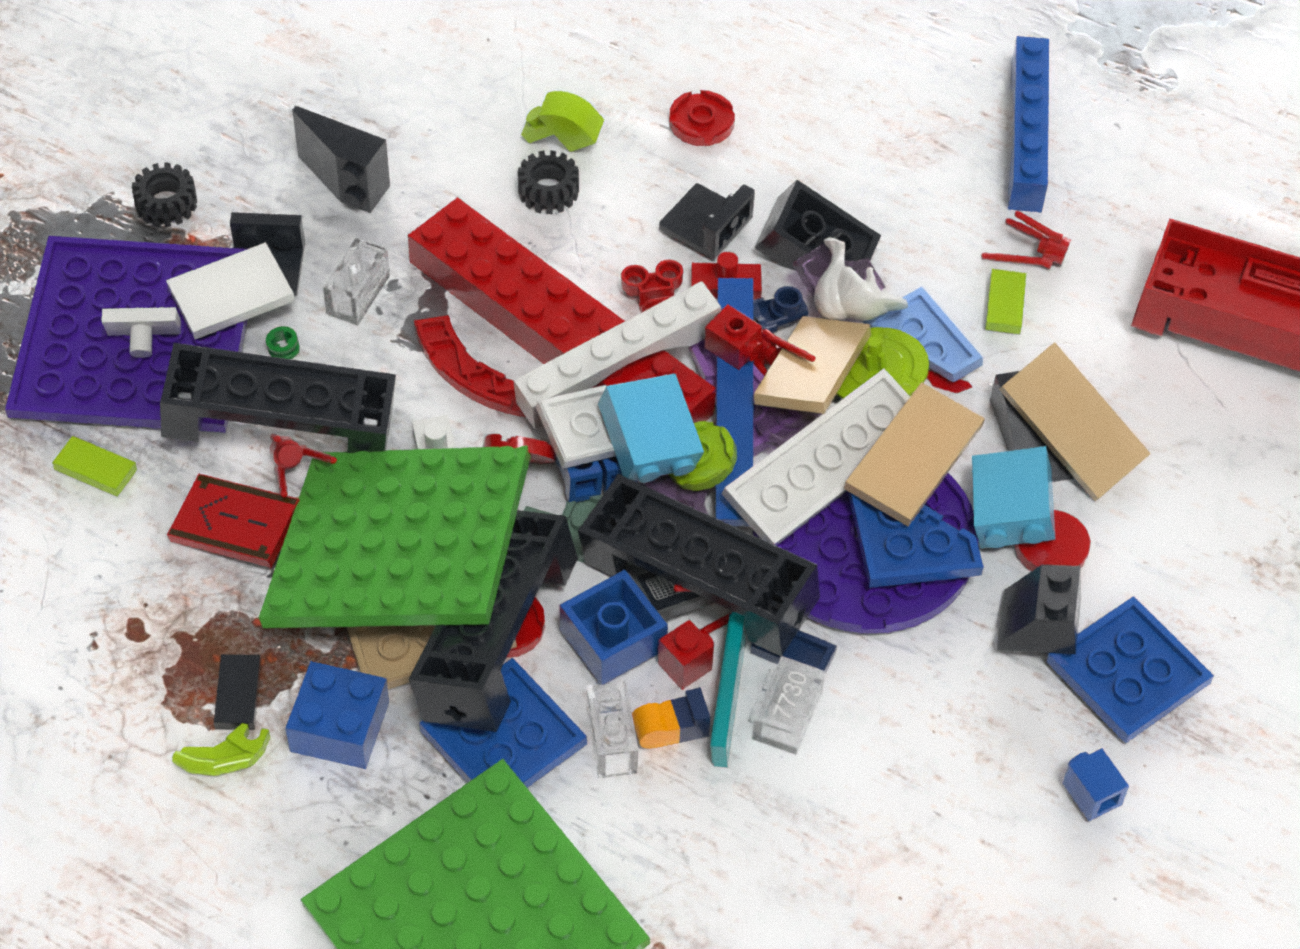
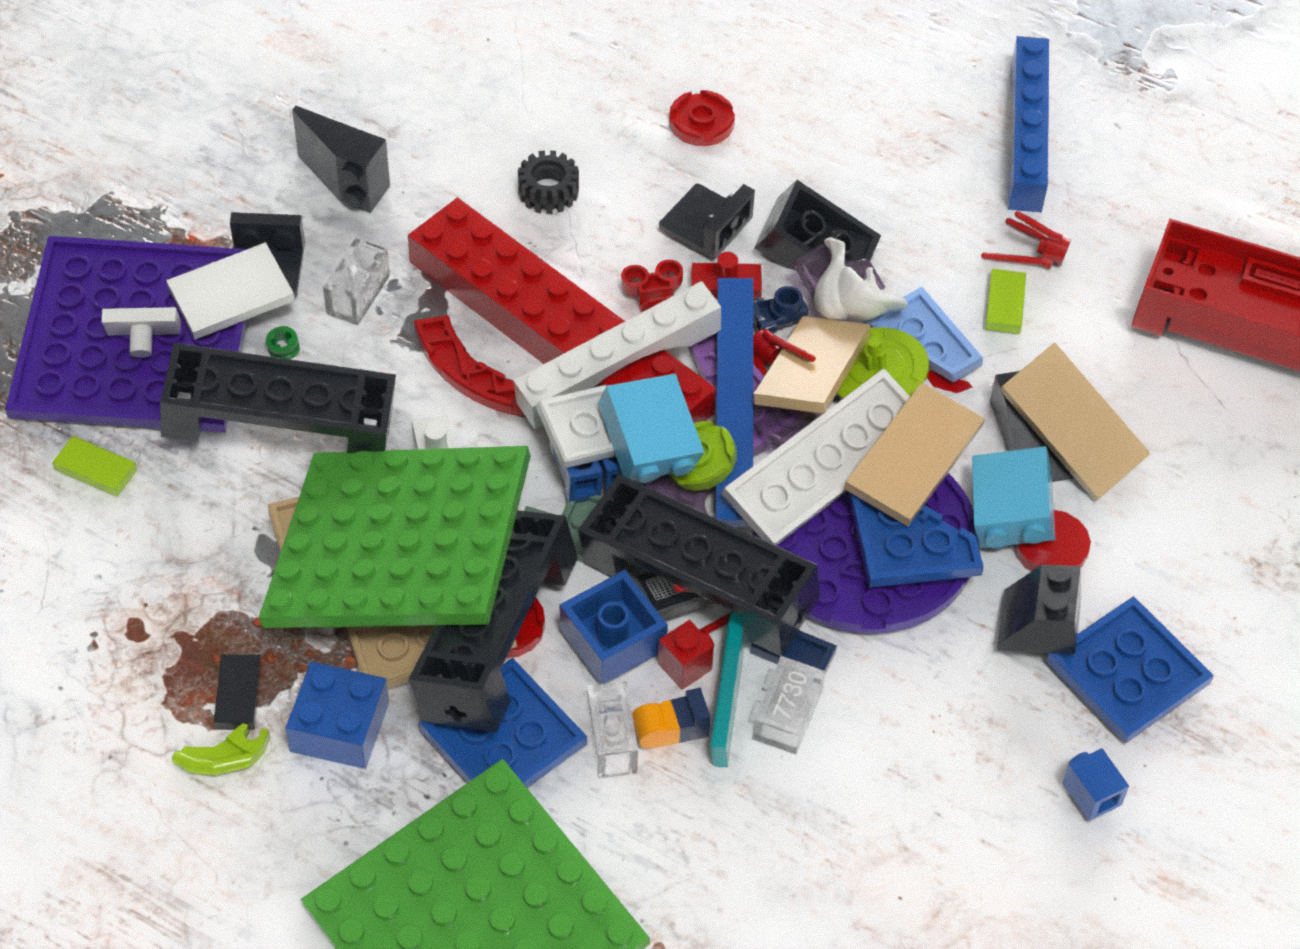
black tyre [132,162,198,227] -> none
red tile [167,473,300,568] -> none
red plant [269,433,337,498] -> none
red tile [483,434,557,464] -> none
lime brick [521,91,605,152] -> none
red brick [705,304,763,370] -> none

